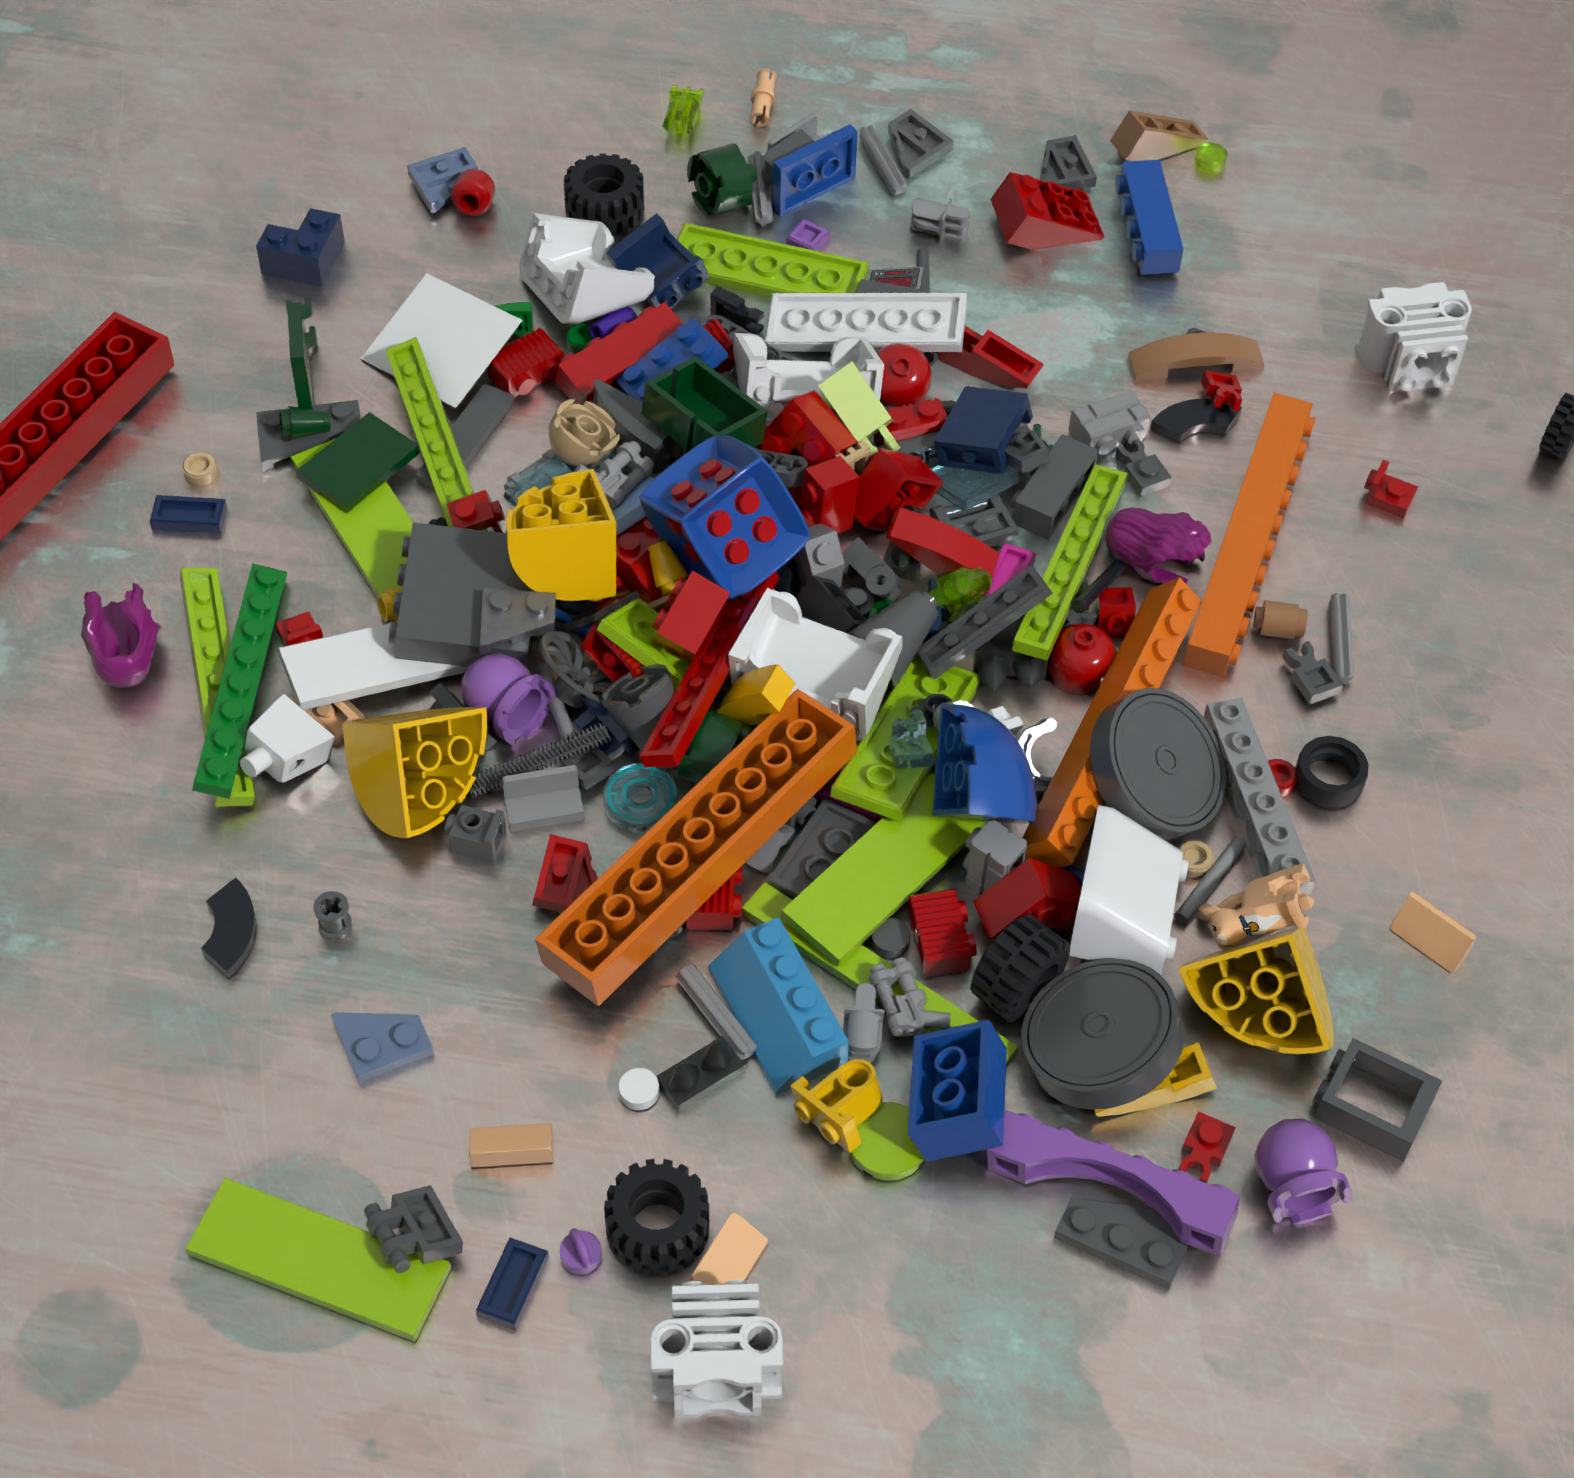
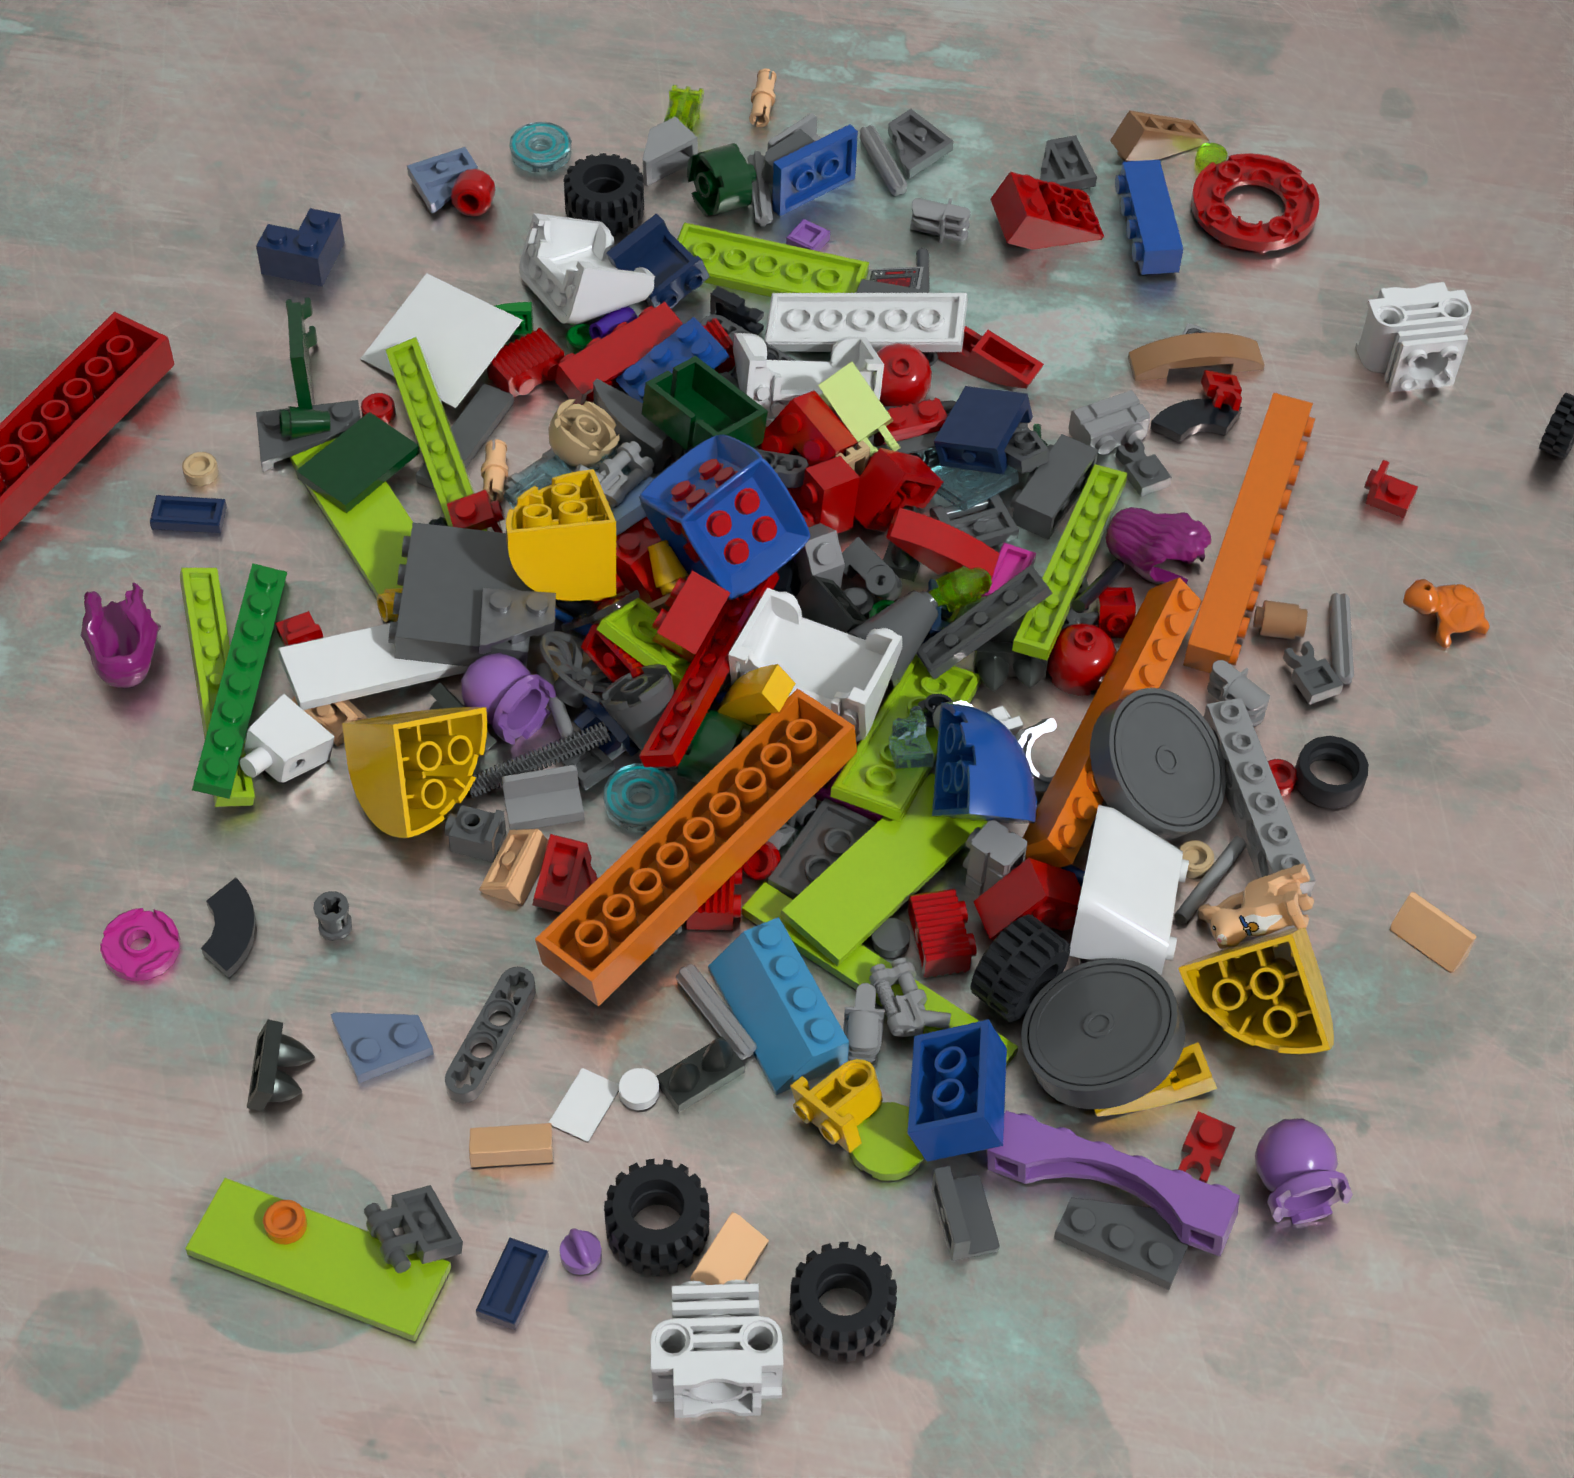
dark grey window [1313,1038,1442,1162] -> none
none -> dark pink tile [100,908,180,981]
none -> pearl dark grey tile [247,1019,315,1111]
none -> orange tile [263,1200,307,1244]
none -> red tile [361,393,396,424]
none -> dark grey beam [445,966,536,1103]
none -> light nougat slope [479,829,548,905]
none -> light nougat pin [481,439,508,503]
none -> clear light blue tile [509,122,572,172]
none -> white sticker [549,1068,619,1142]
none -> light grey slope [643,116,698,186]
none -> red tile [743,841,781,880]
none -> black tyre [789,1242,897,1362]
none -> dark grey panel [931,1166,1000,1261]
none -> red plate [1191,154,1319,253]
none -> light grey arm [1207,660,1270,726]
none -> orange animal [1403,579,1490,648]

